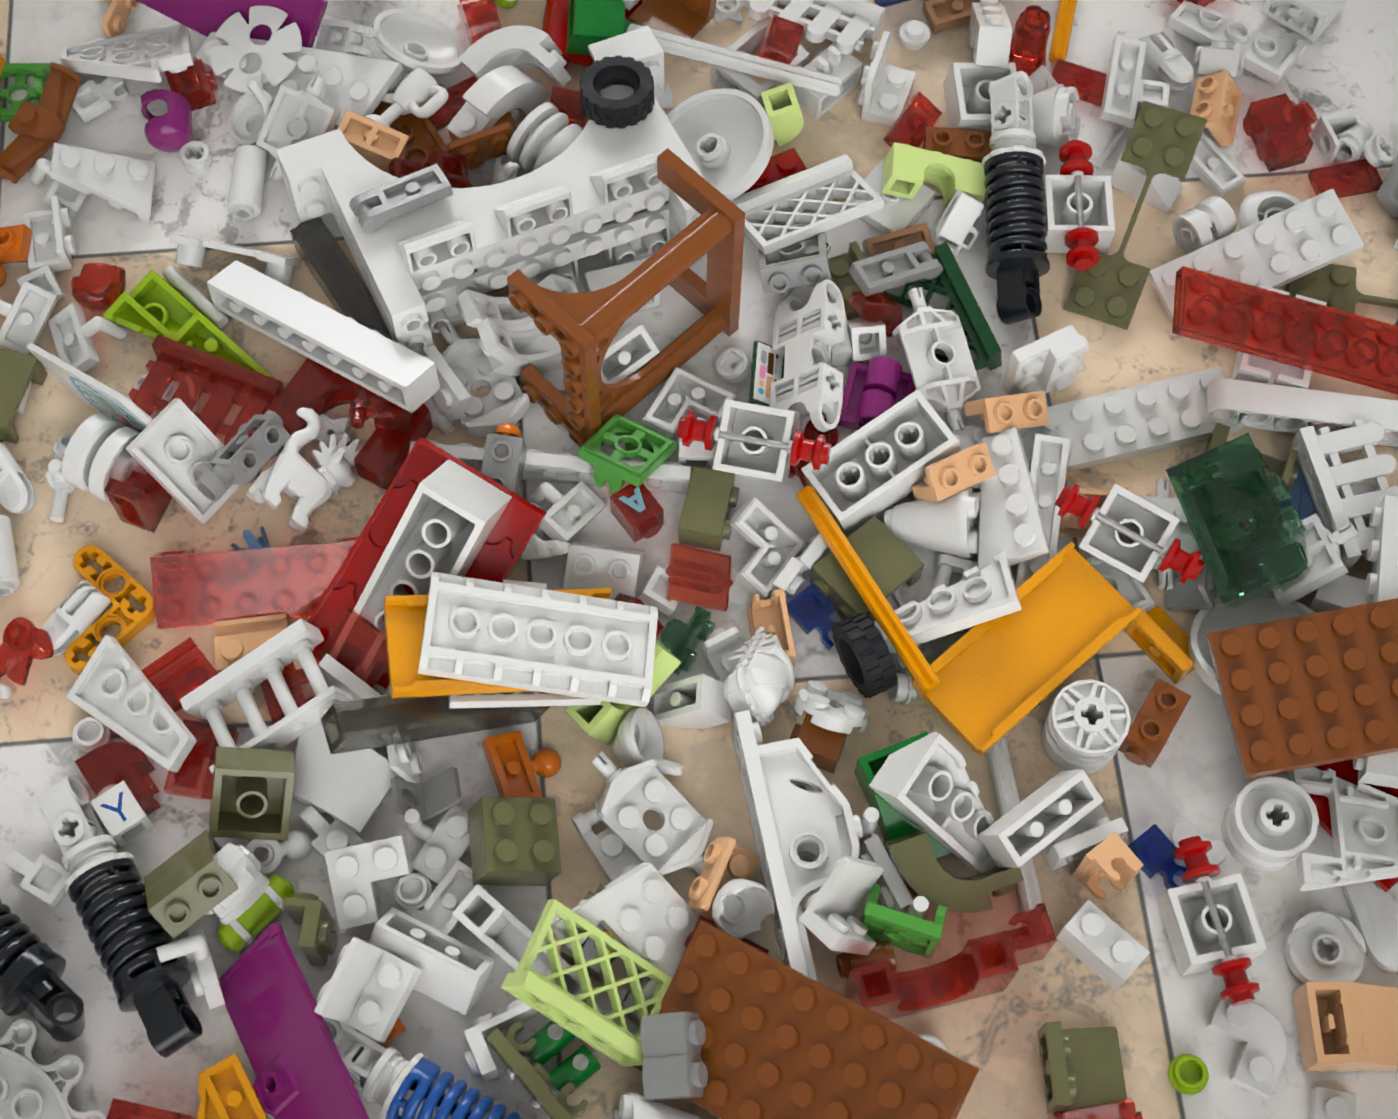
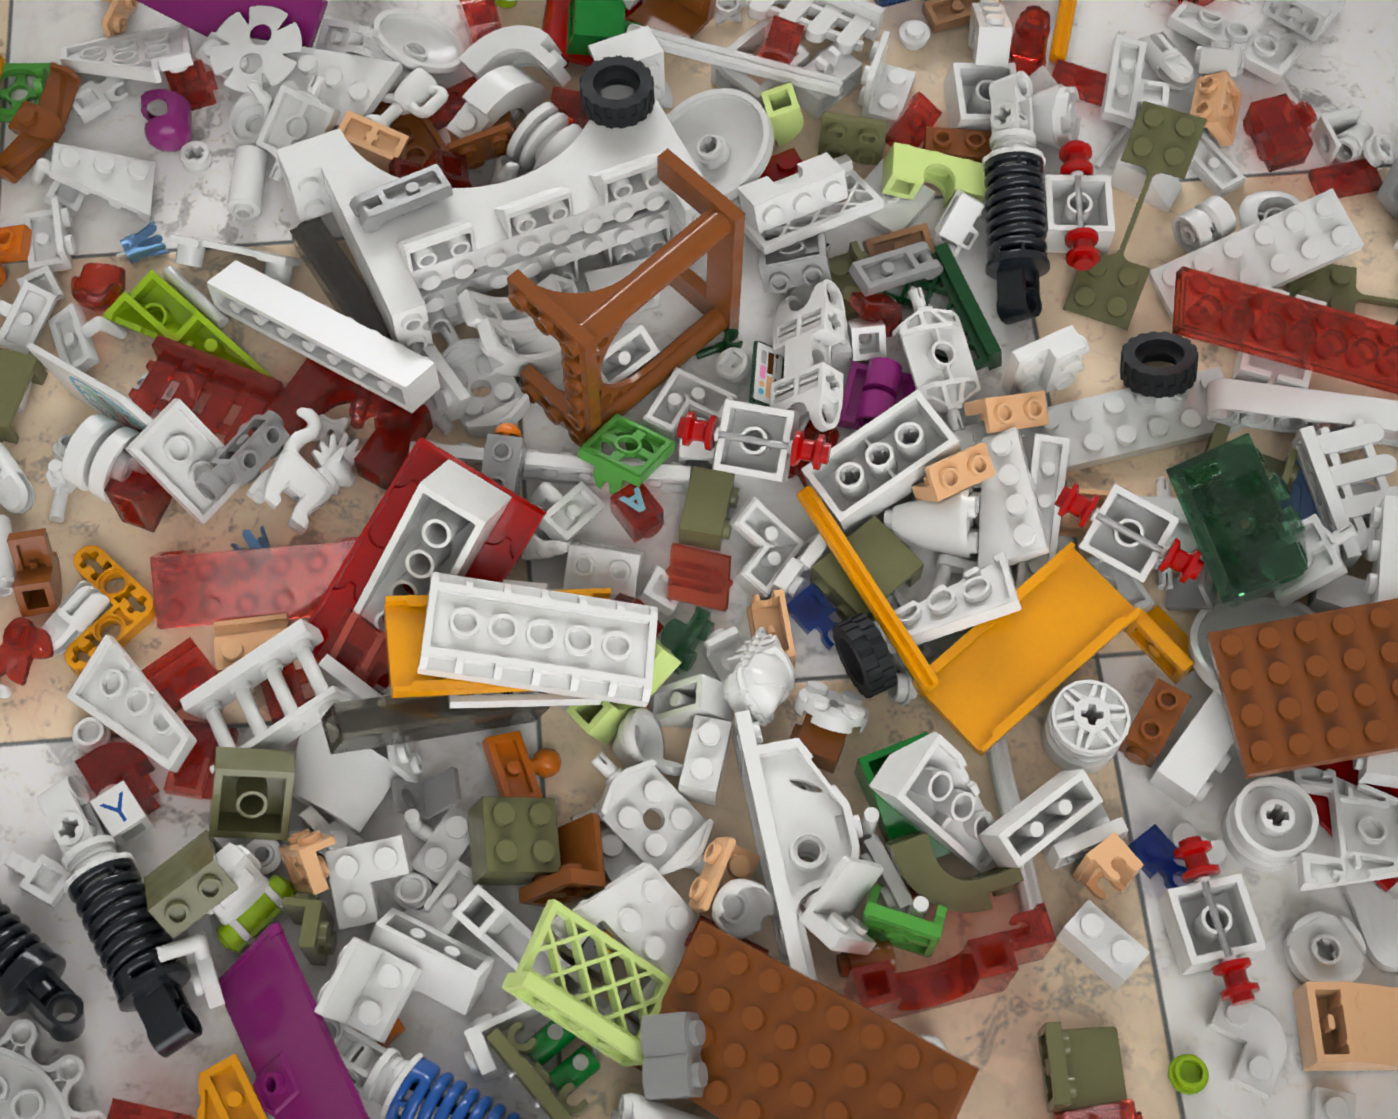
none -> dark orange brick [7,528,62,617]
none -> flat silver piece [116,221,170,264]
none -> light nougat bracket [278,829,337,895]
none -> dark orange bracket [518,813,606,907]
none -> white brick [679,714,732,806]
none -> dark green hand [696,329,743,360]
none -> white arch [737,152,849,233]
none -> olive bracket [818,111,888,165]
none -> black tyre [1120,331,1199,398]
none -> white brick [1149,691,1234,808]

